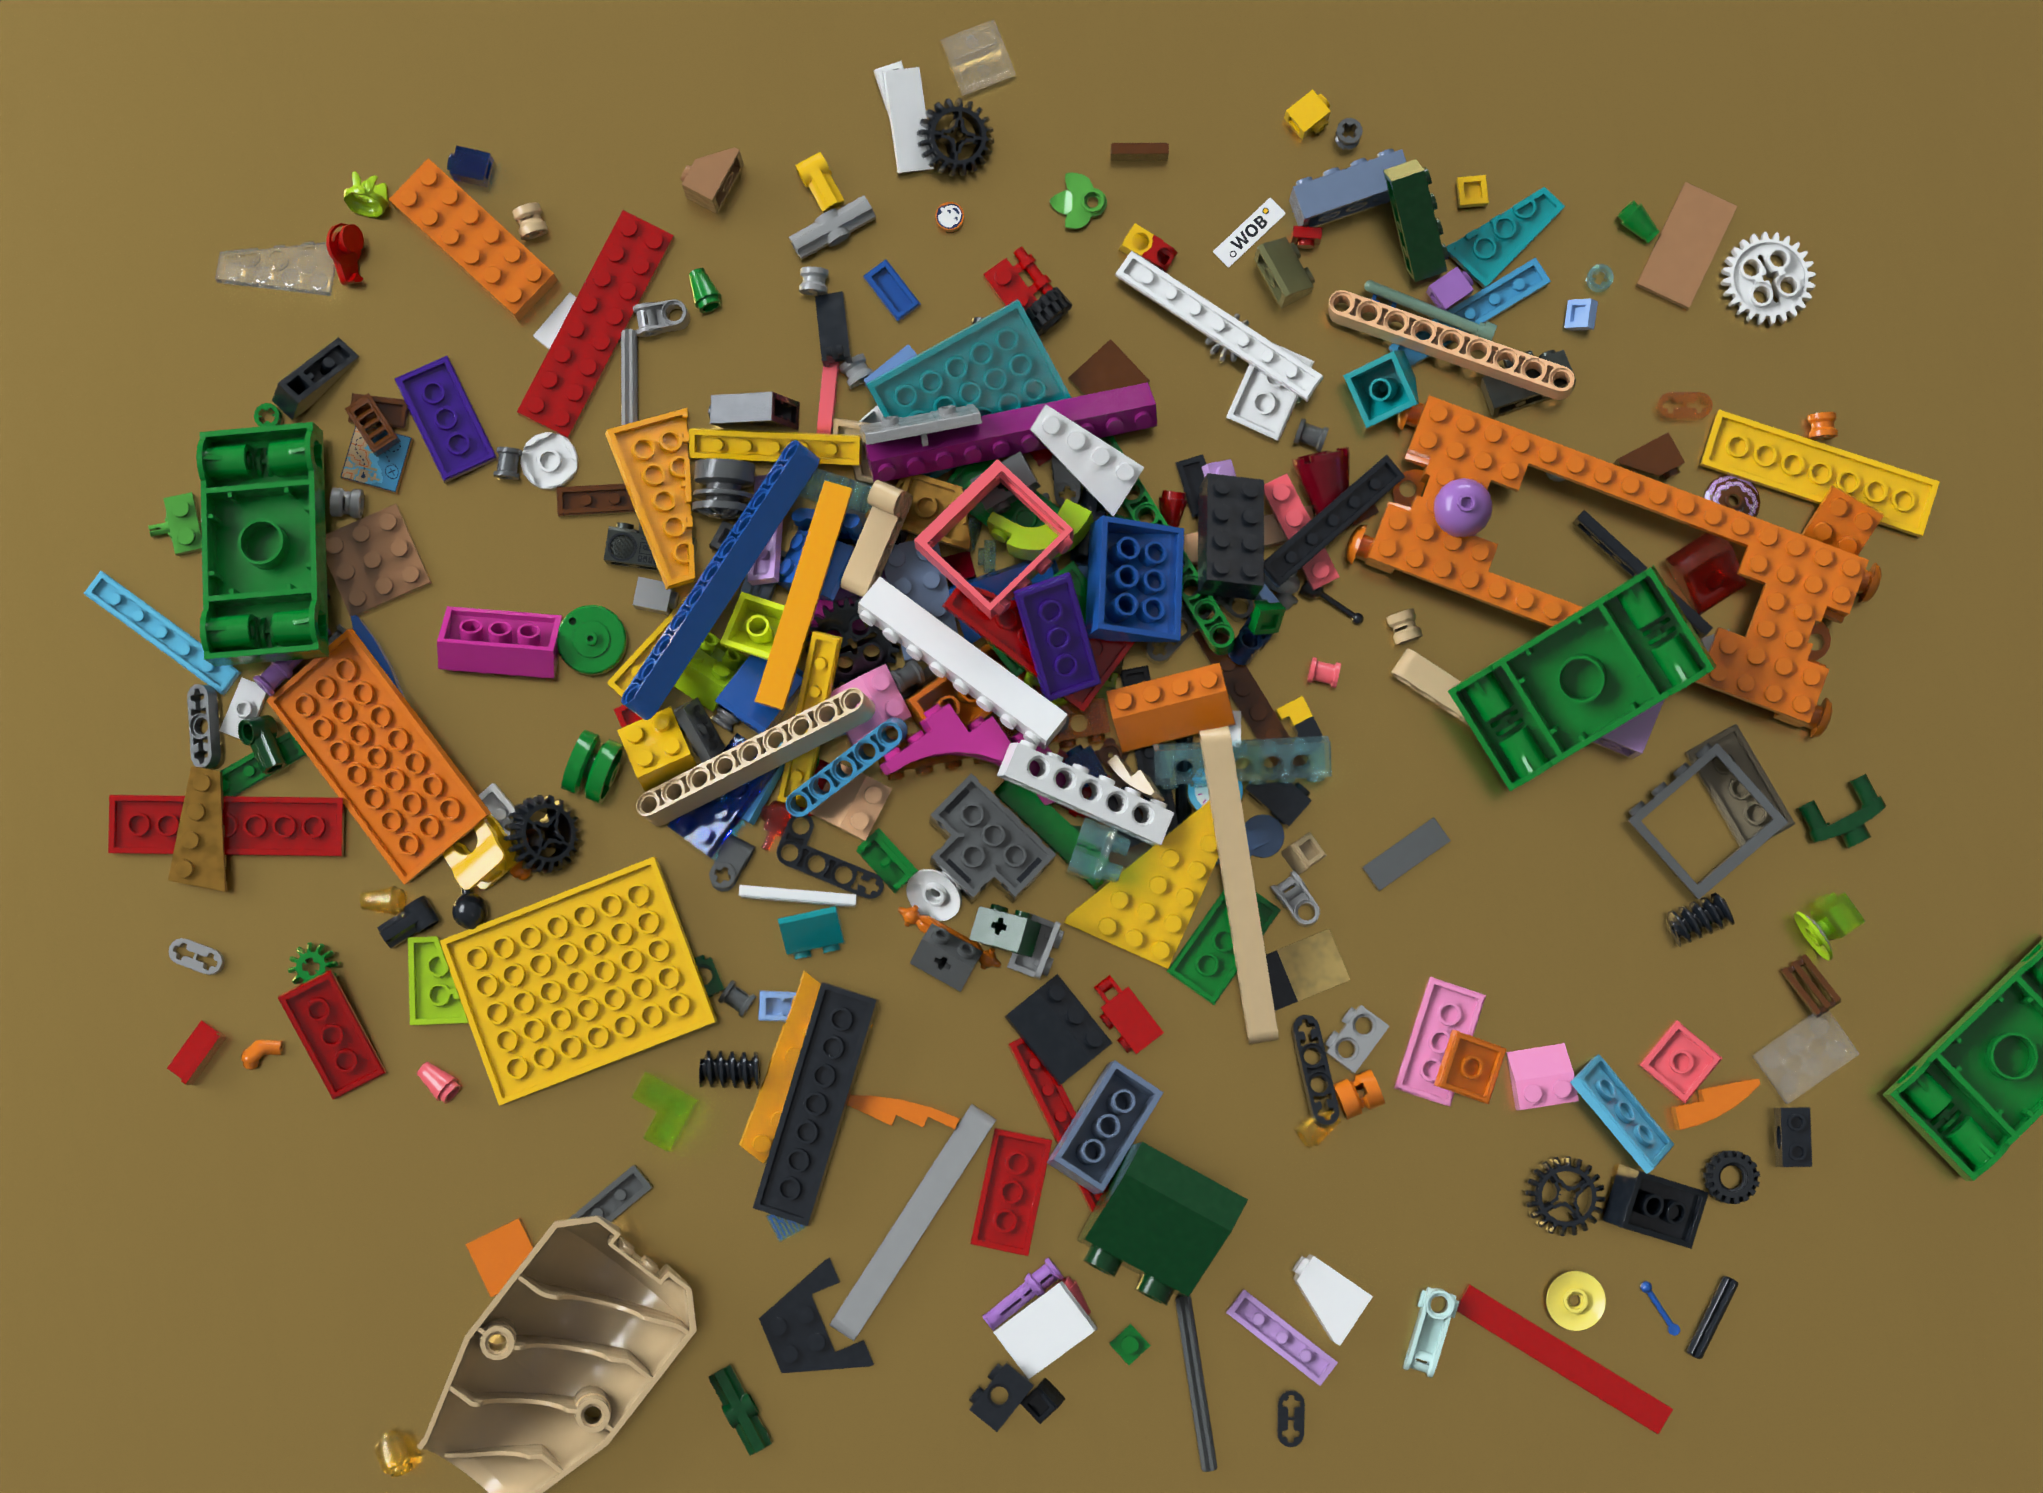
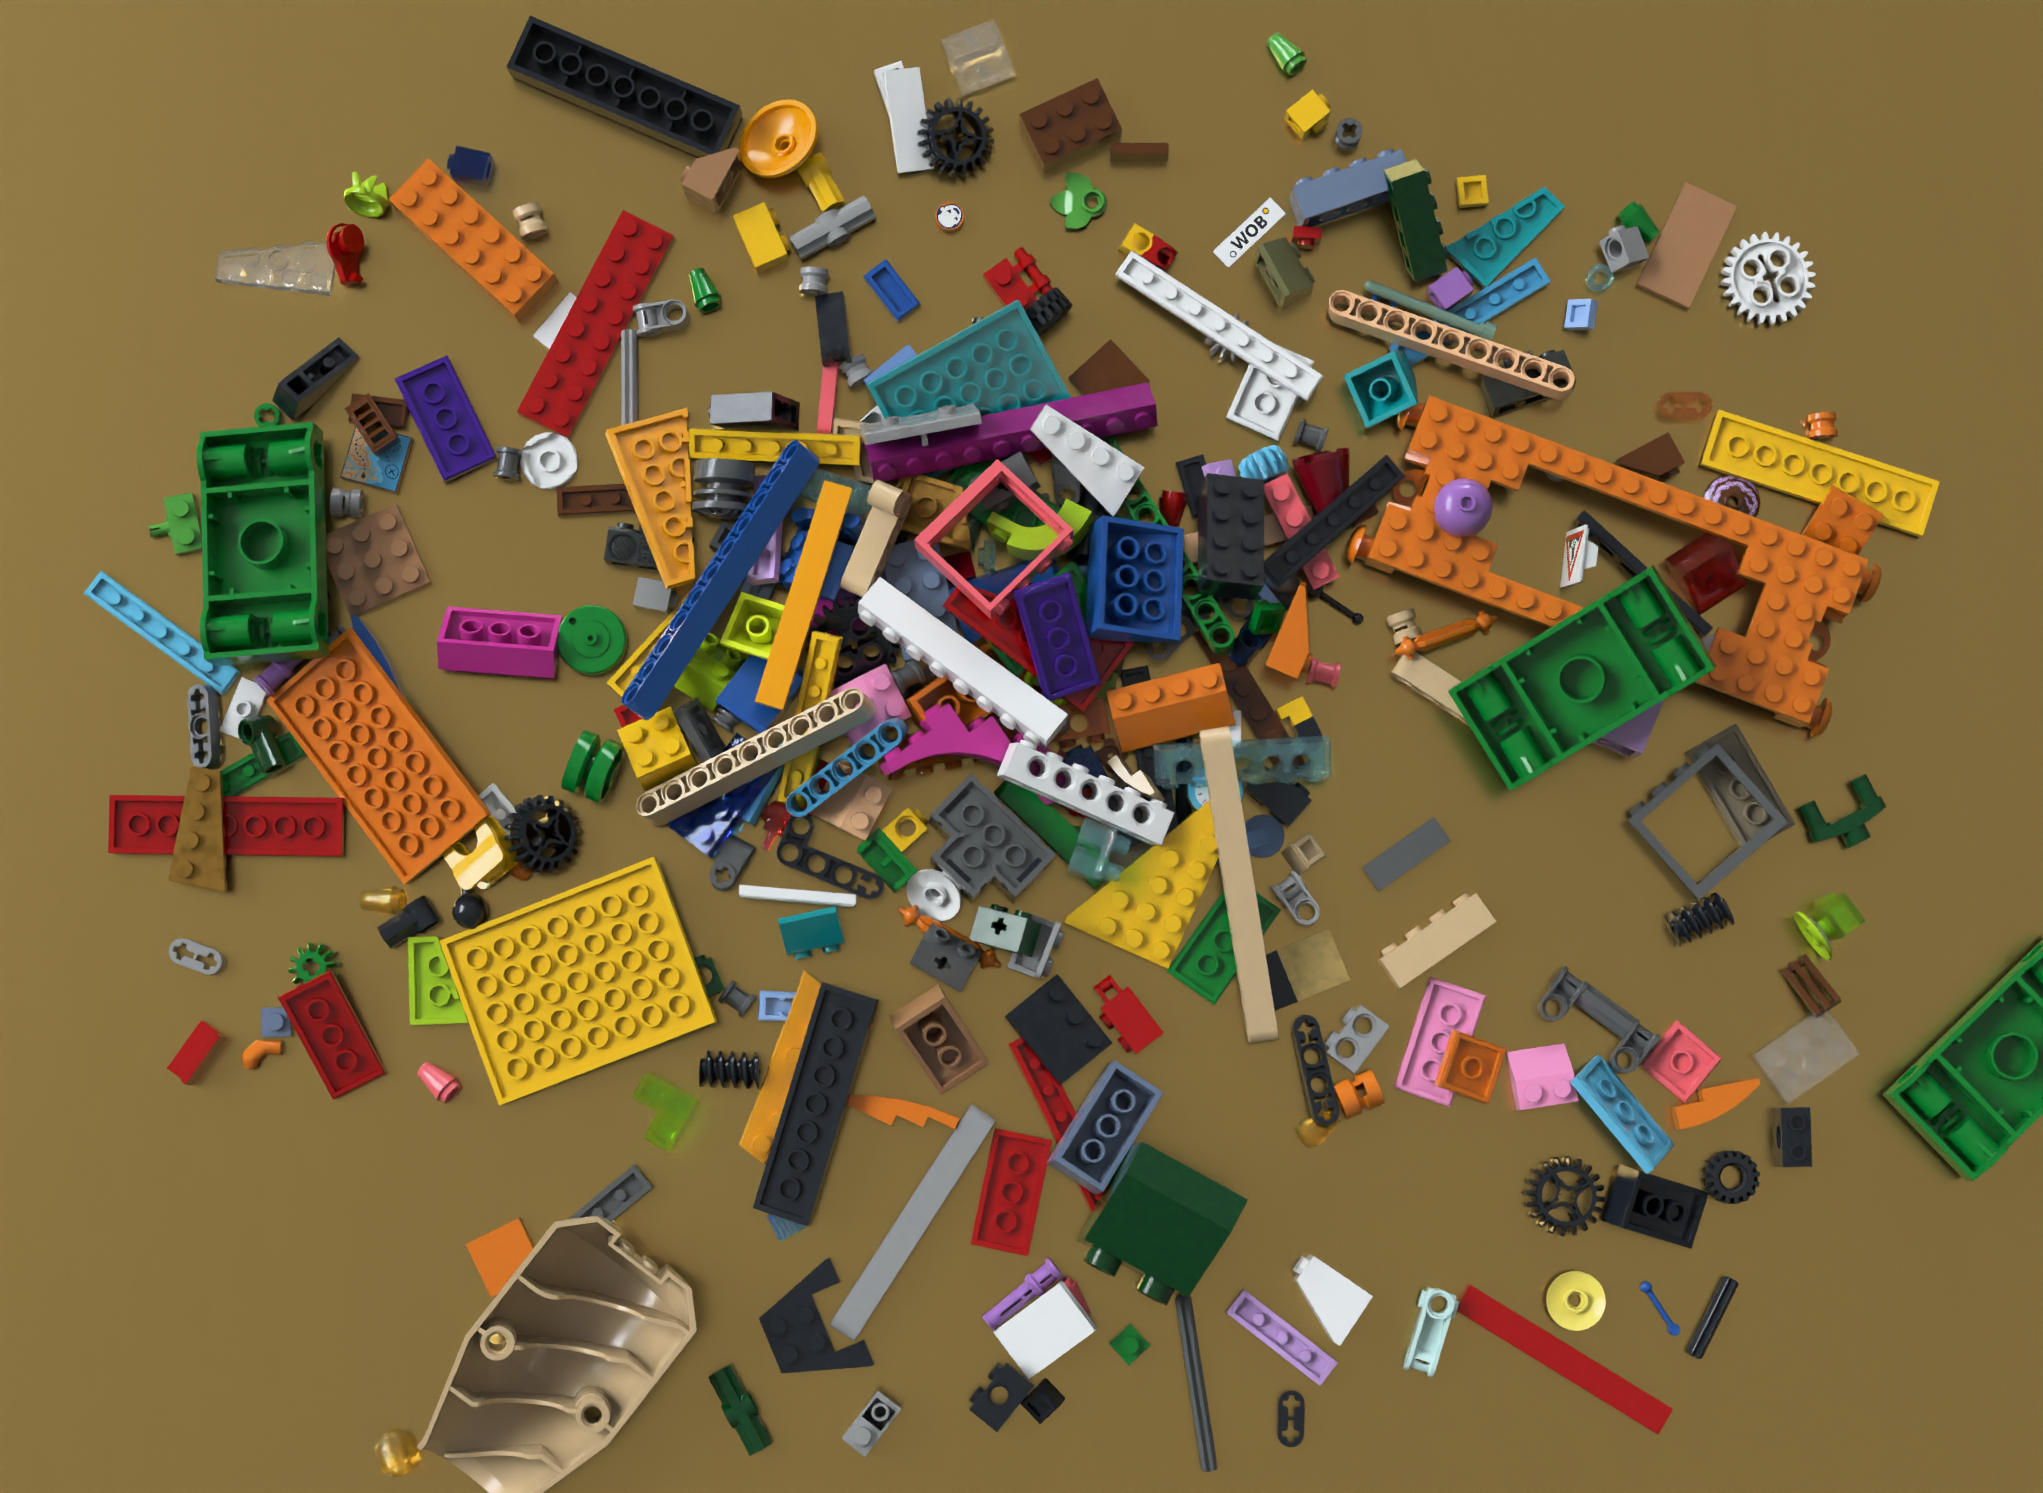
none -> sand blue plate [261,1007,293,1037]
none -> black brick [506,16,743,158]
none -> yellow brick [733,202,791,274]
none -> light orange dish [739,100,818,178]
none -> light grey slope [842,1391,901,1457]
none -> yellow brick [882,807,929,854]
none -> medium nougat slope [889,984,989,1095]
none -> reddish brown brick [1019,78,1122,173]
none -> medium azure gear [1238,445,1290,484]
none -> orange slope [1265,579,1313,679]
none -> bright green cone [1267,32,1307,76]
none -> tan brick [1378,892,1496,989]
none -> orange wheel [1394,610,1498,660]
none -> dark grey piece [1537,966,1660,1075]
none -> white piece [1559,525,1598,589]
none -> light grey brick [1599,225,1650,273]

